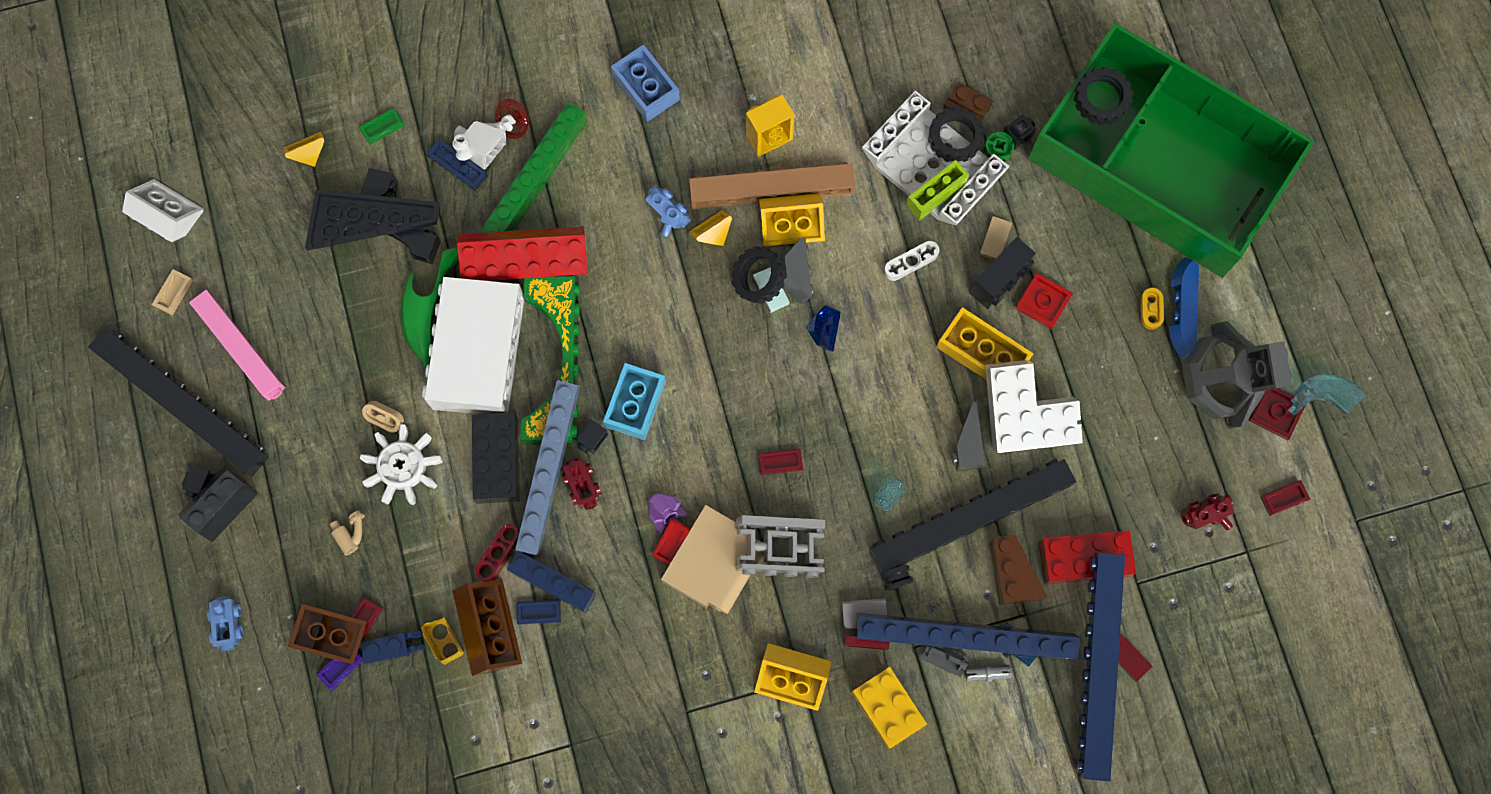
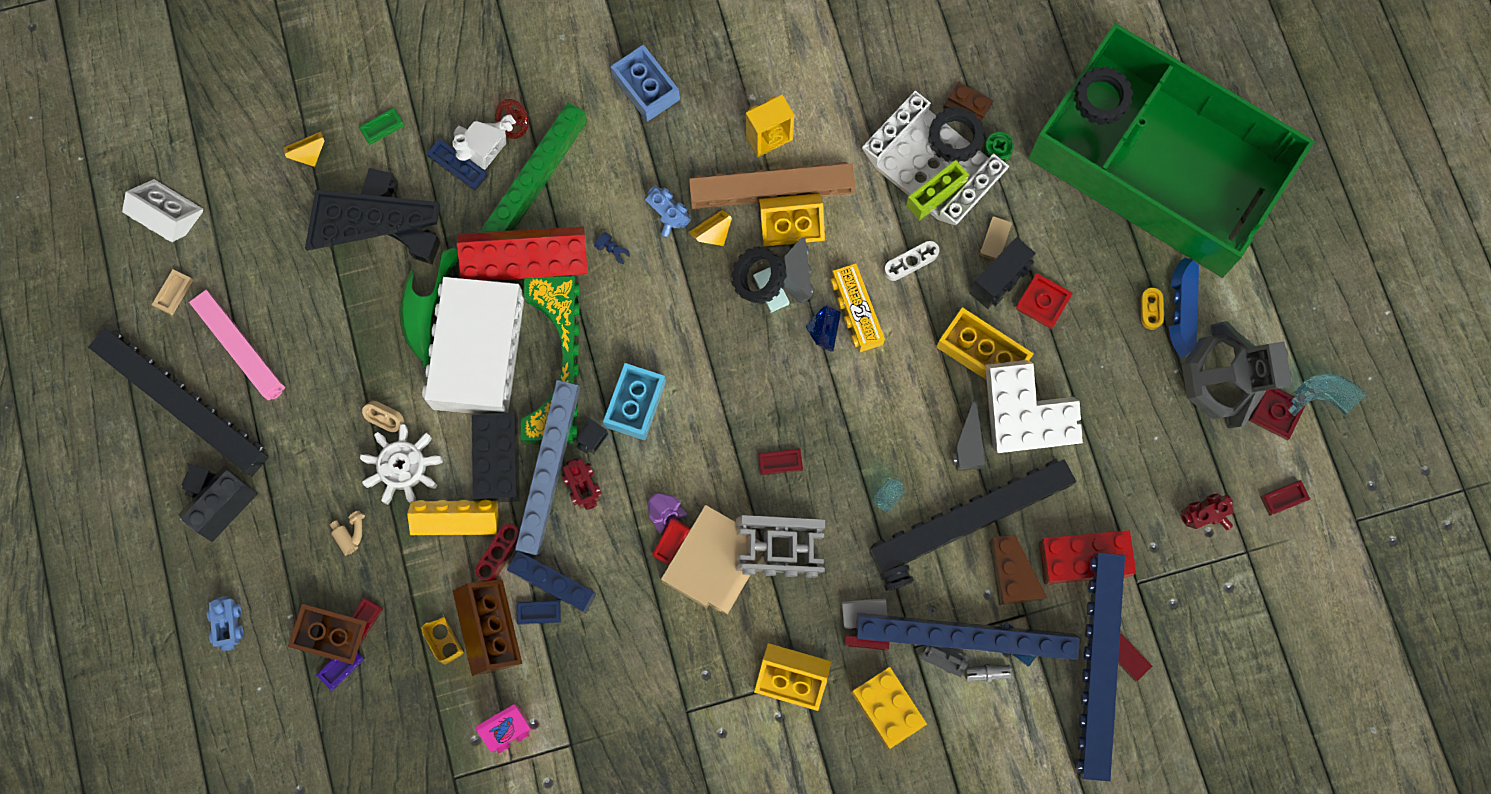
dark blue hinge [361,631,425,664] -> none
black window [1003,114,1036,150] -> none
none -> yellow brick [407,500,500,535]
none -> dark pink slope [475,704,533,754]
none -> dark blue piece [594,231,630,264]
none -> brick [830,263,885,352]

